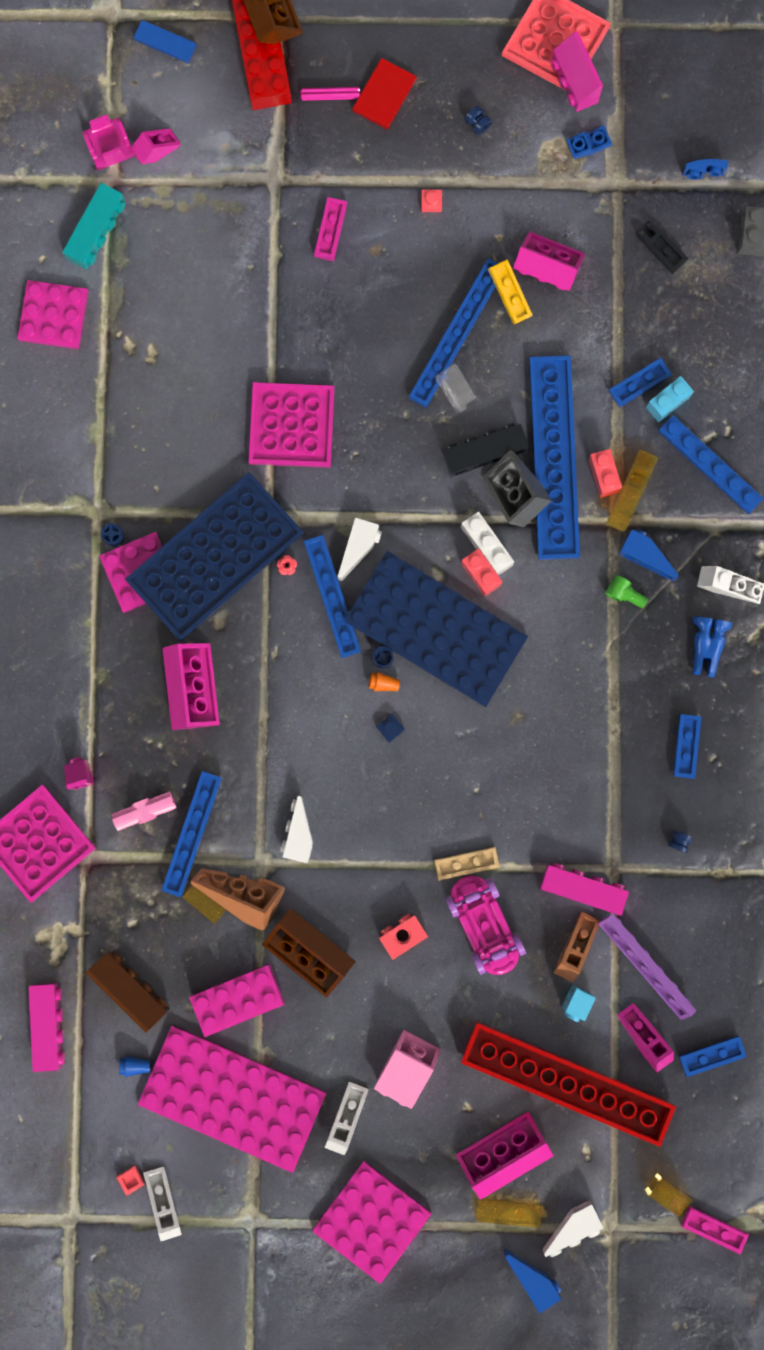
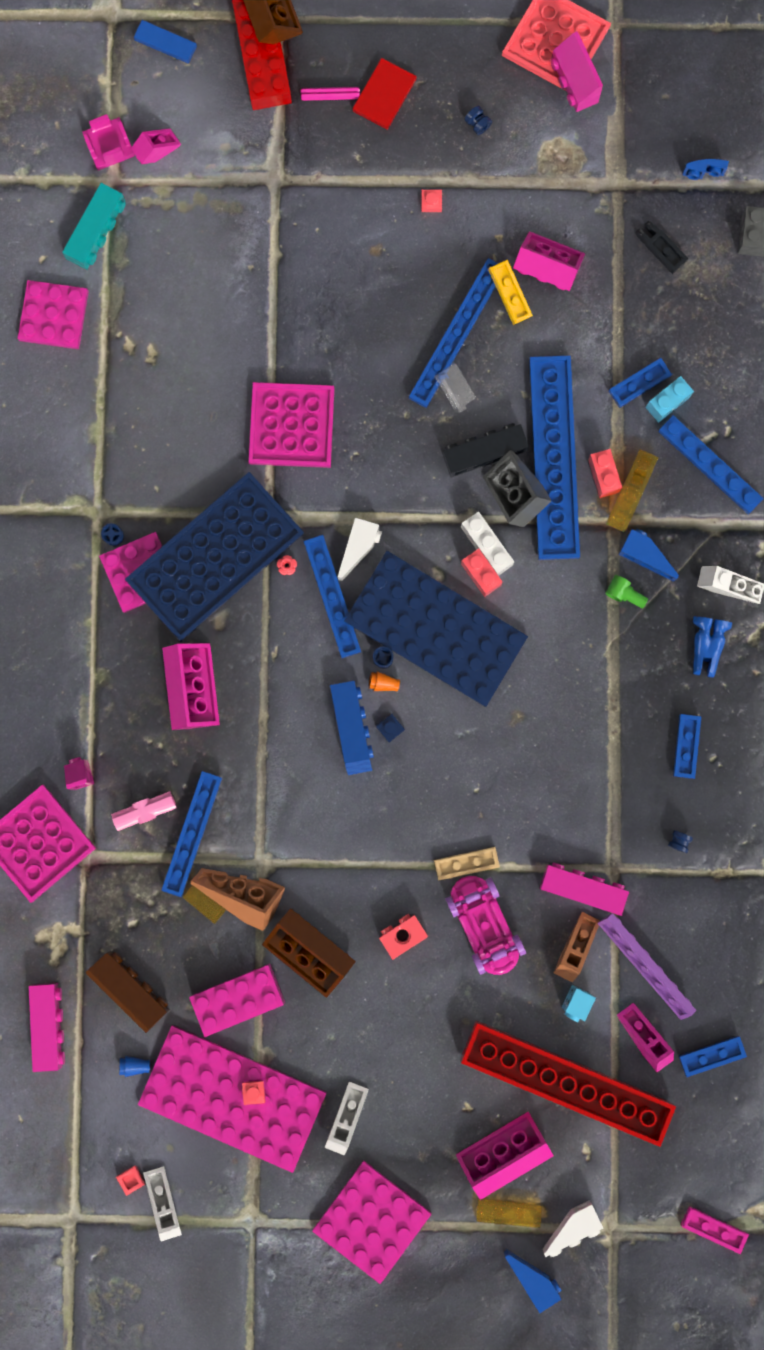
white slope [280,796,313,863] -> none
dark pink plate [314,197,347,261] -> none
bright pink slope [374,1029,441,1109] -> none
blue slope [566,125,613,159] -> none
clear yellow slope [645,1173,692,1217] -> none
none -> coral plate [242,1080,266,1105]
none -> blue wedge [330,681,374,775]

